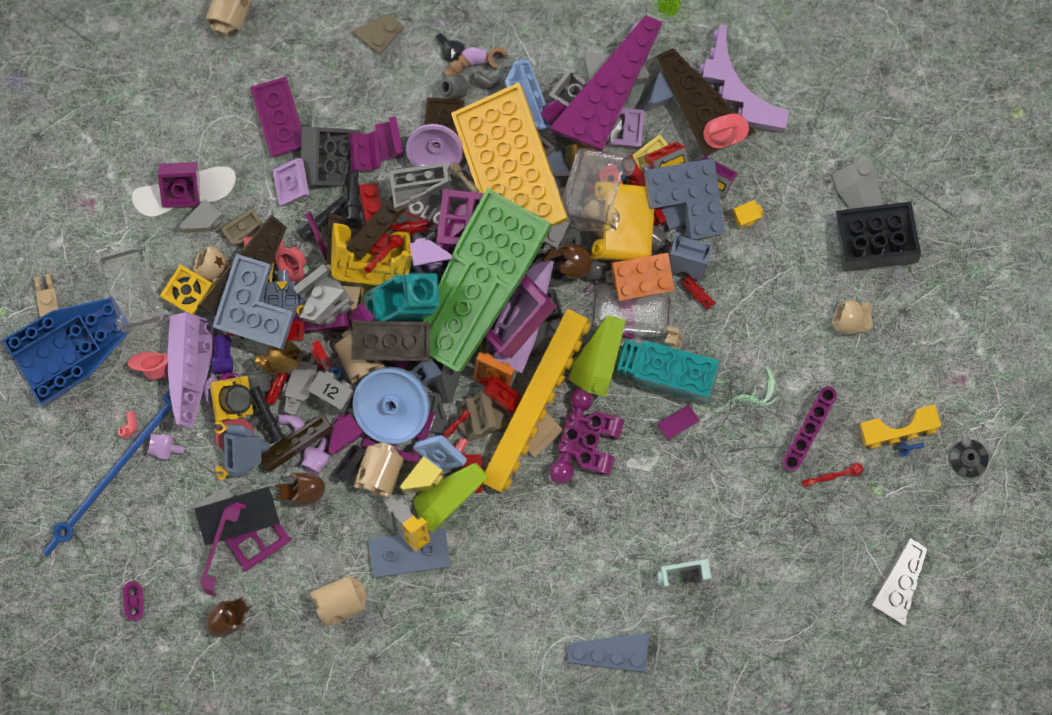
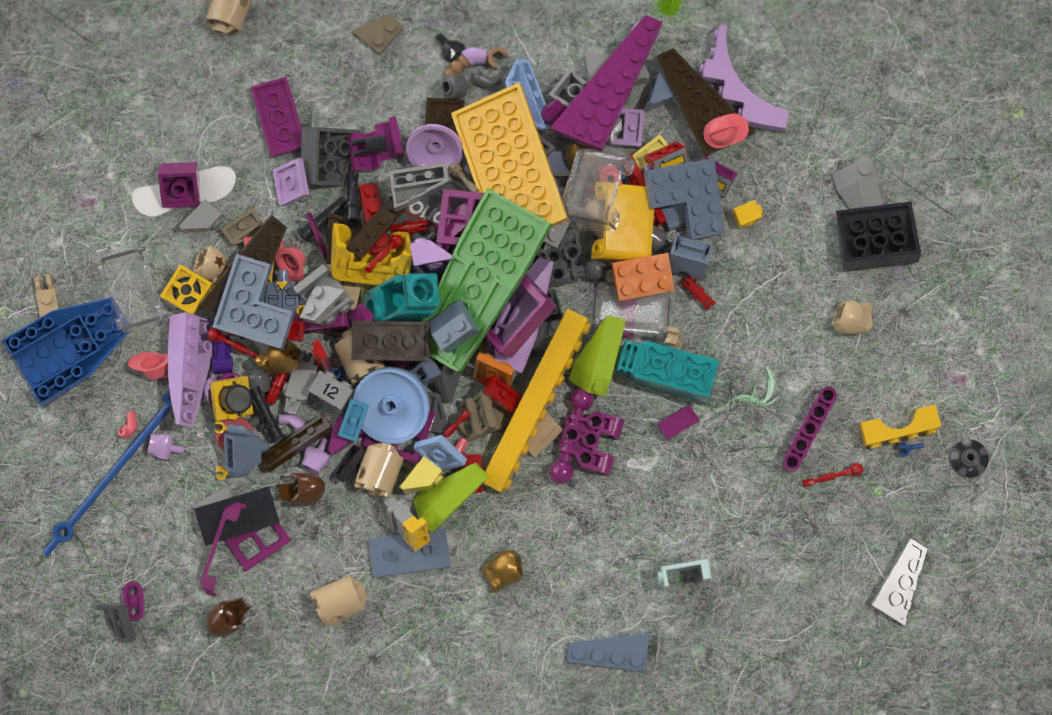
reddish brown helmet [542,243,592,279] -> none
none -> dark grey wing [96,603,136,642]
none -> red piece [208,328,260,359]
none -> dark azure plate [338,398,370,442]
none -> black hinge [351,135,387,157]
none -> sand blue slope [430,299,480,353]
none -> pearl gold piece [482,550,523,593]

